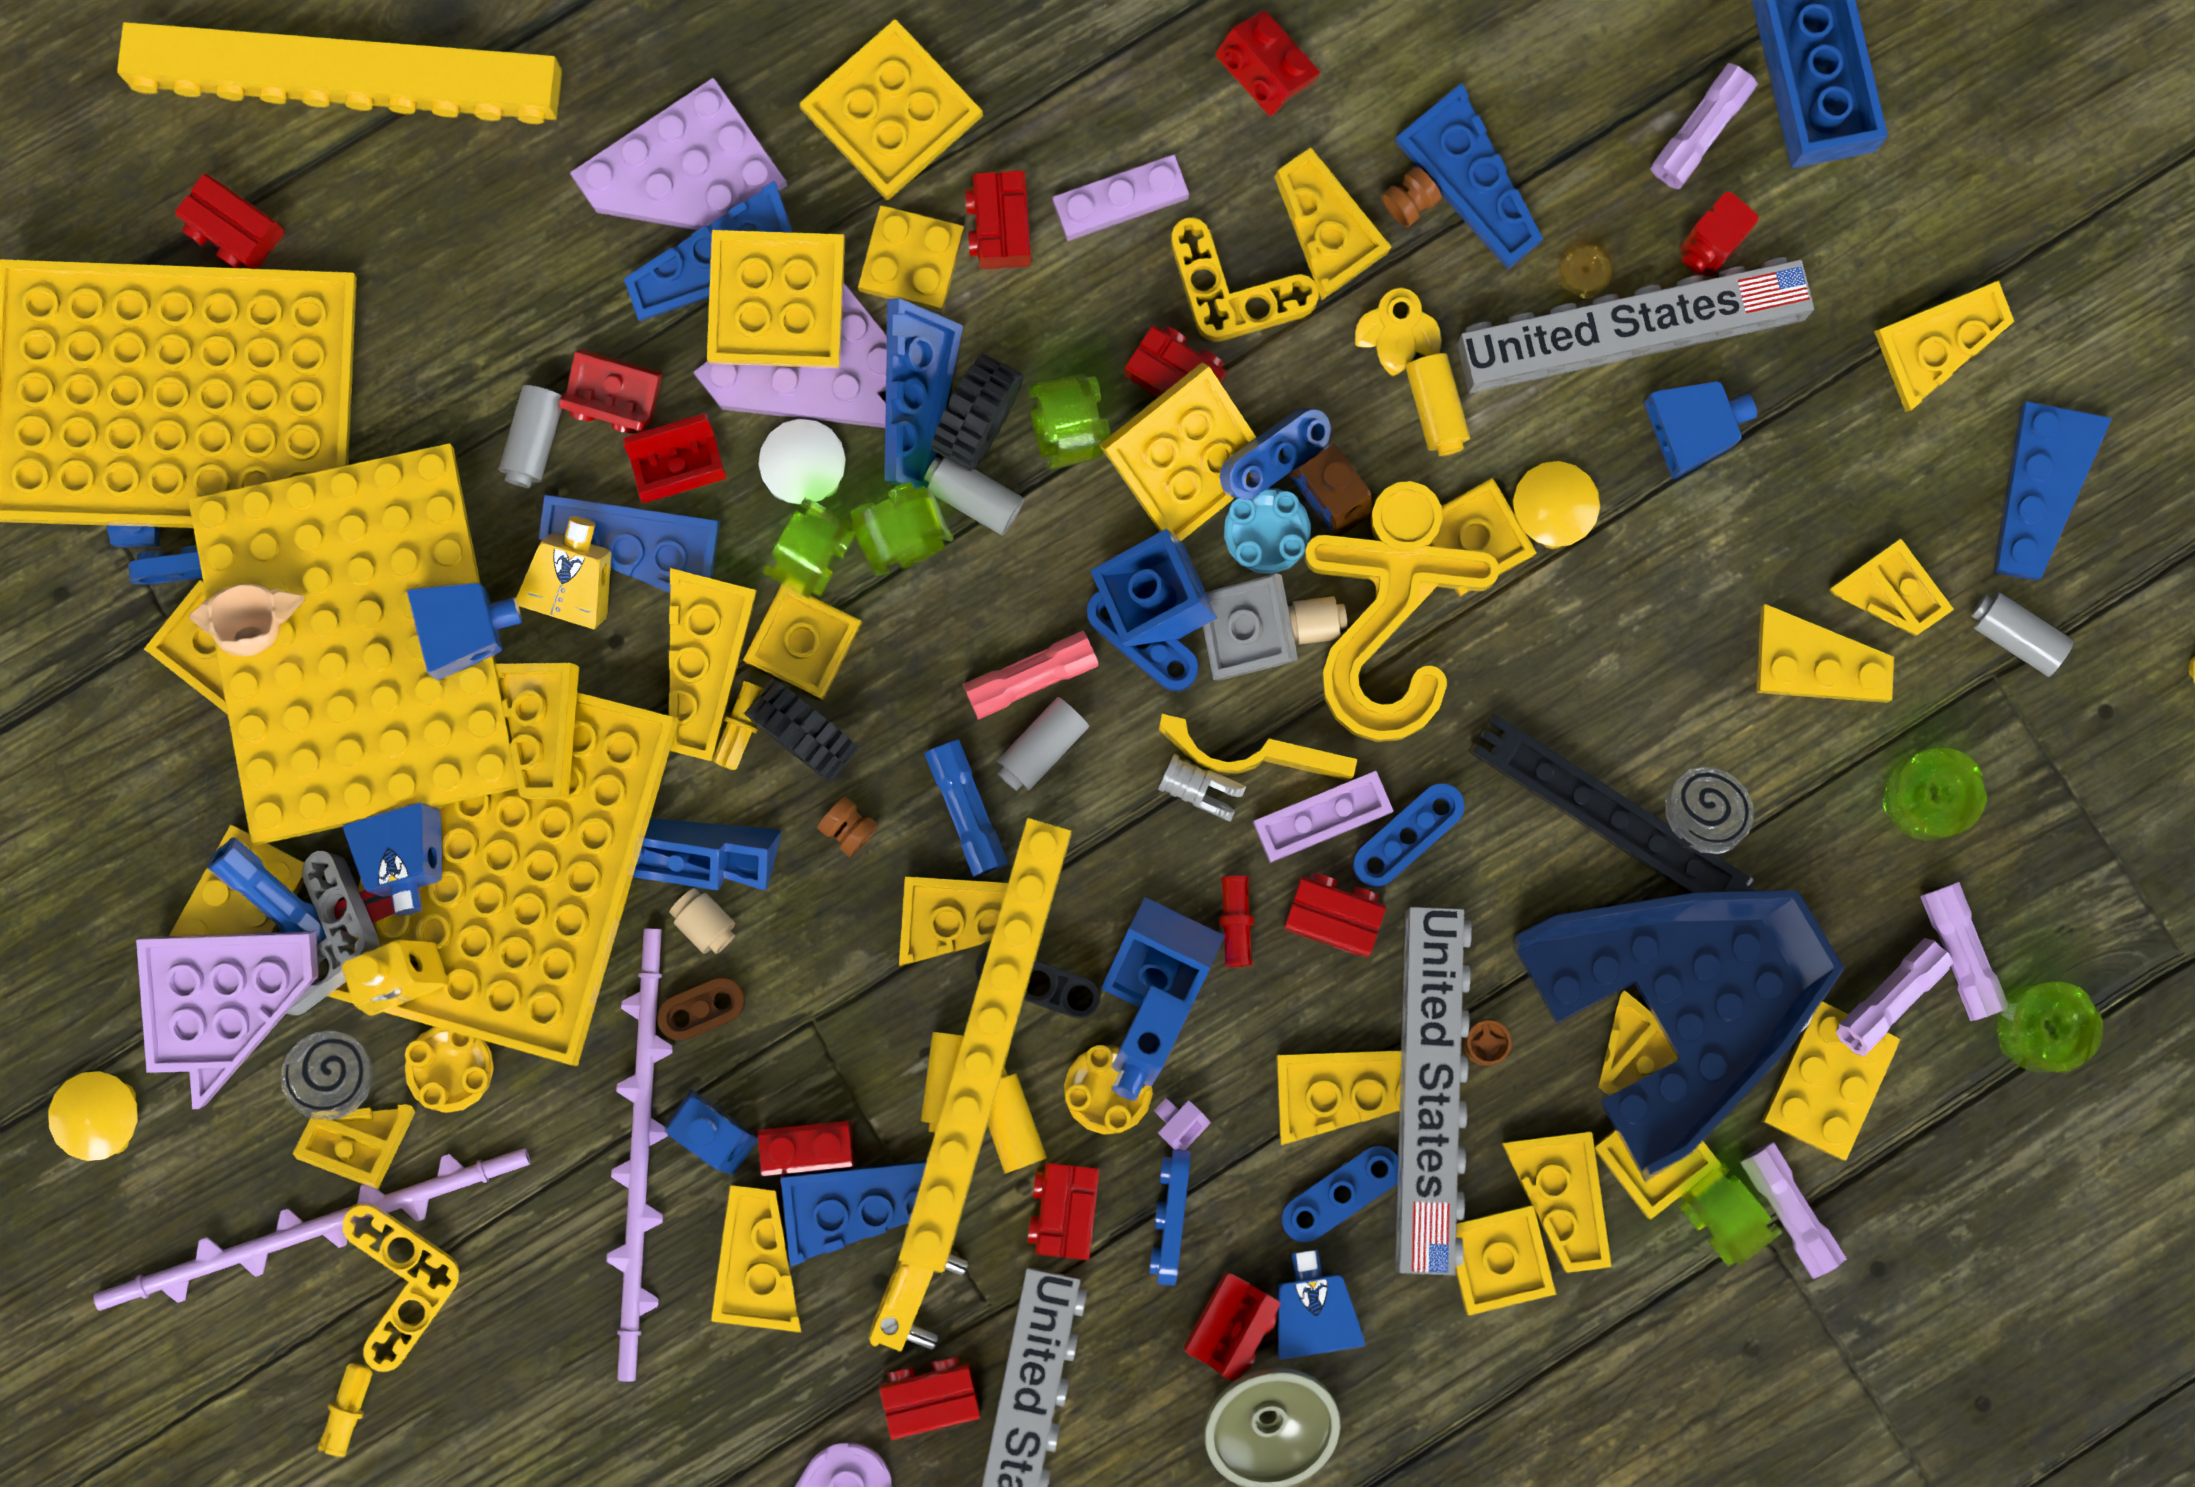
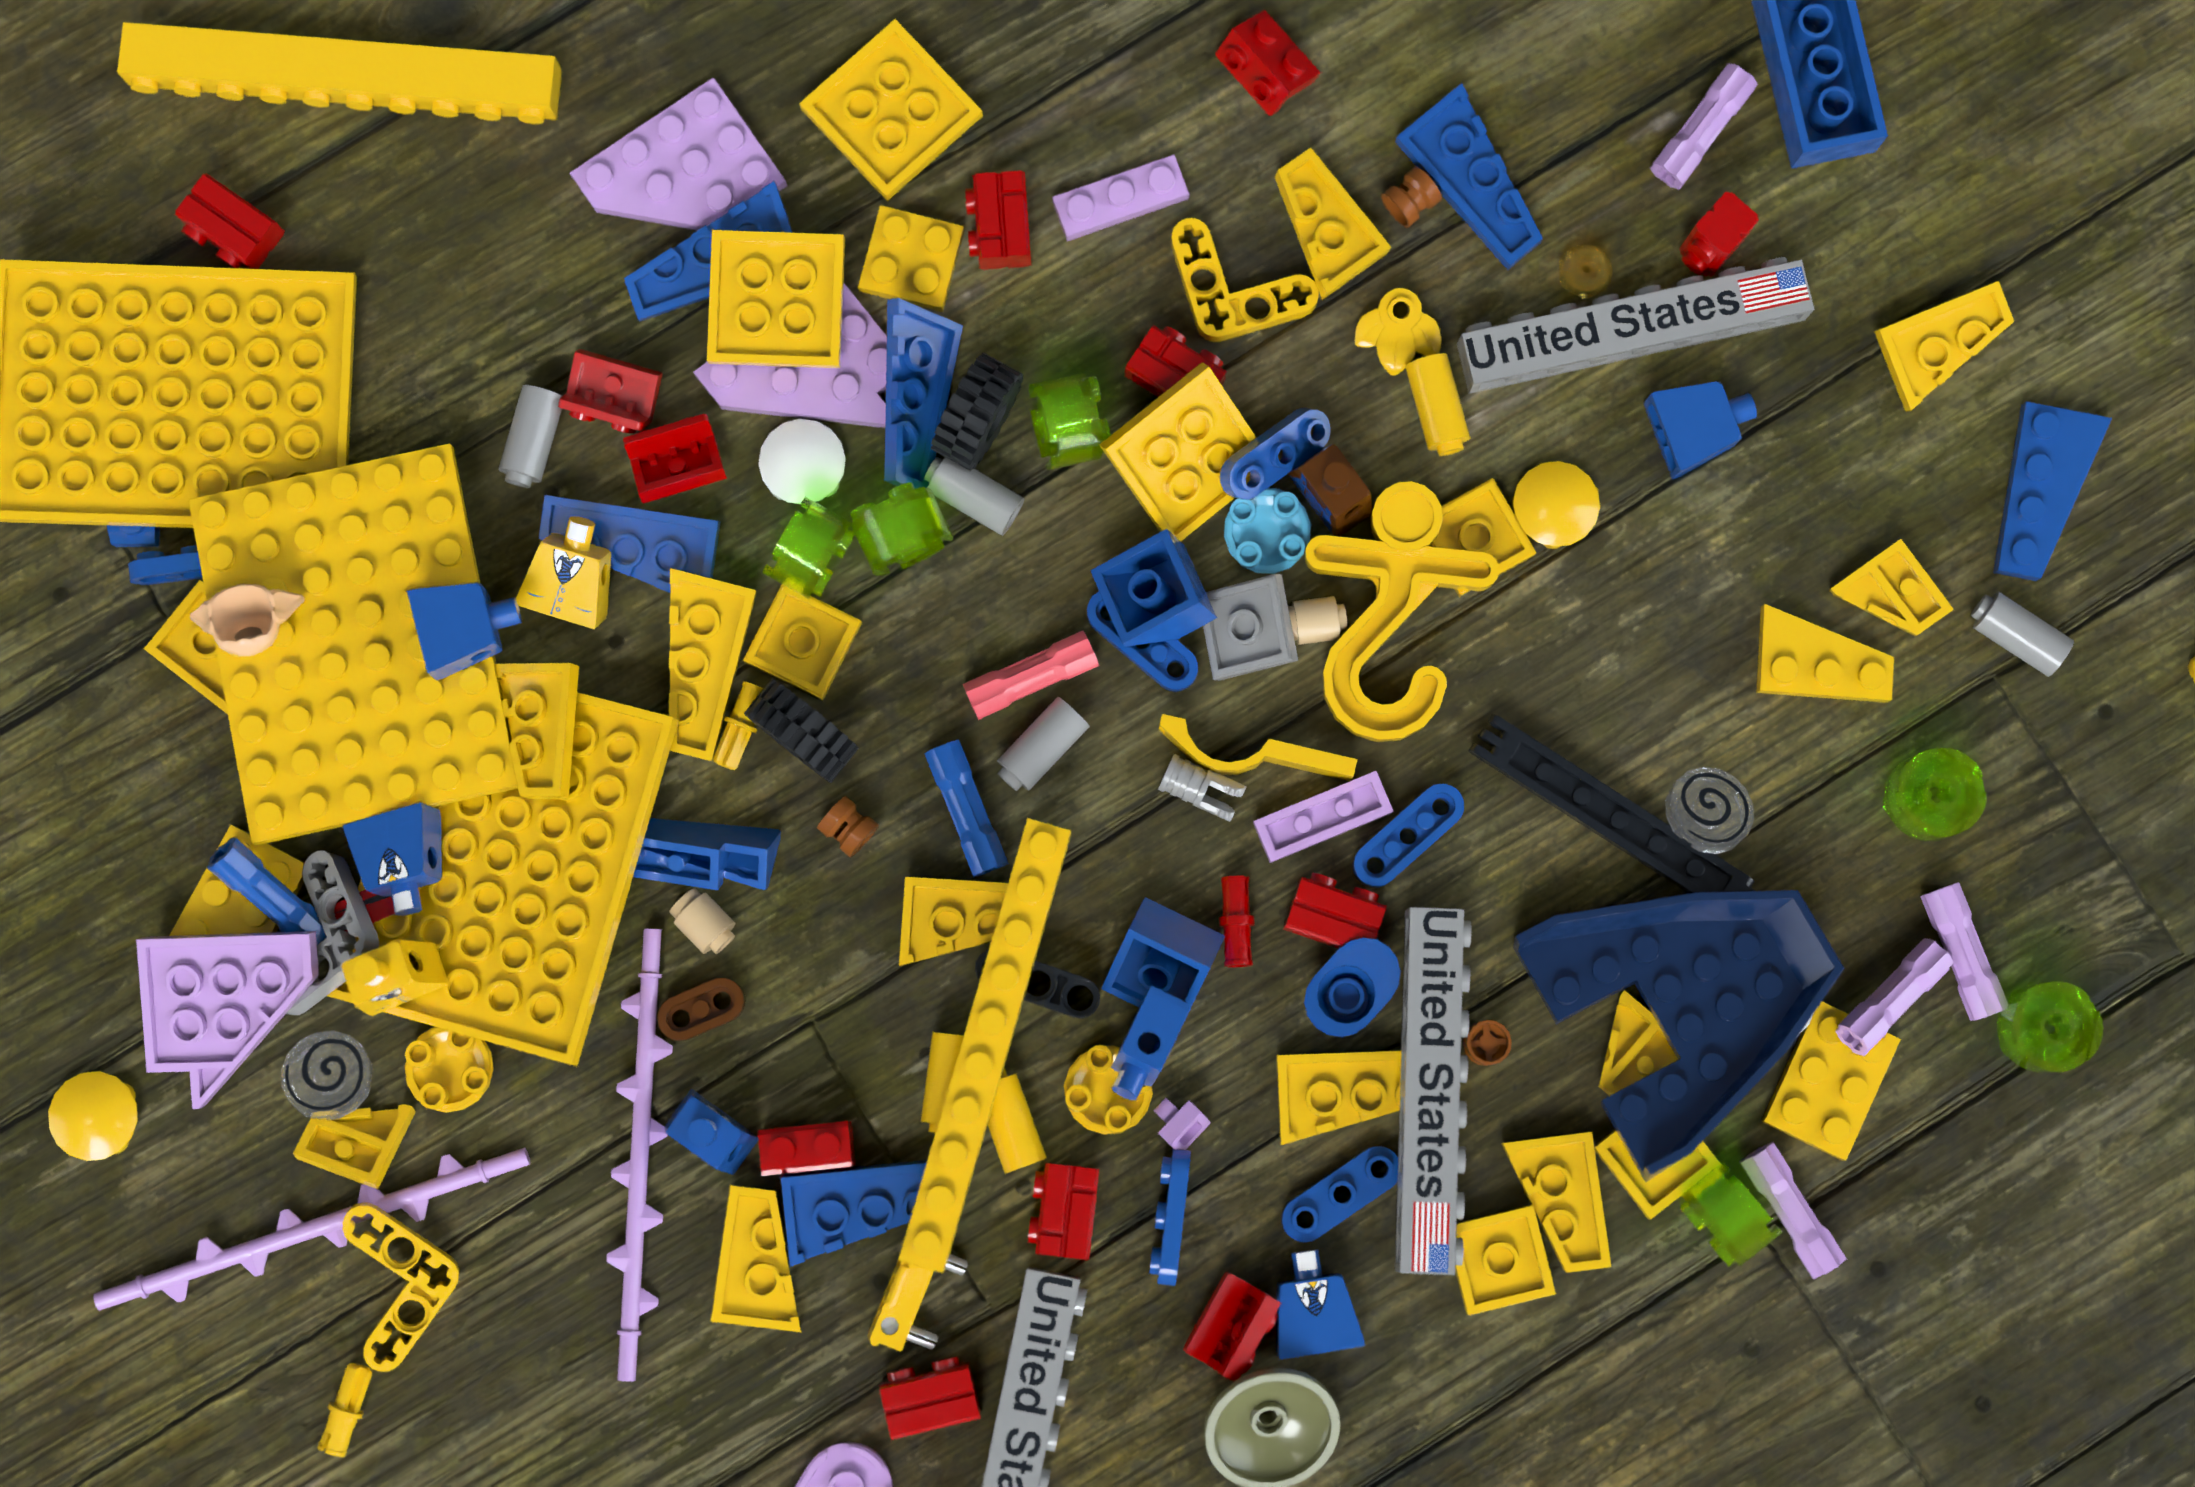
none -> blue piece [1304,938,1401,1037]

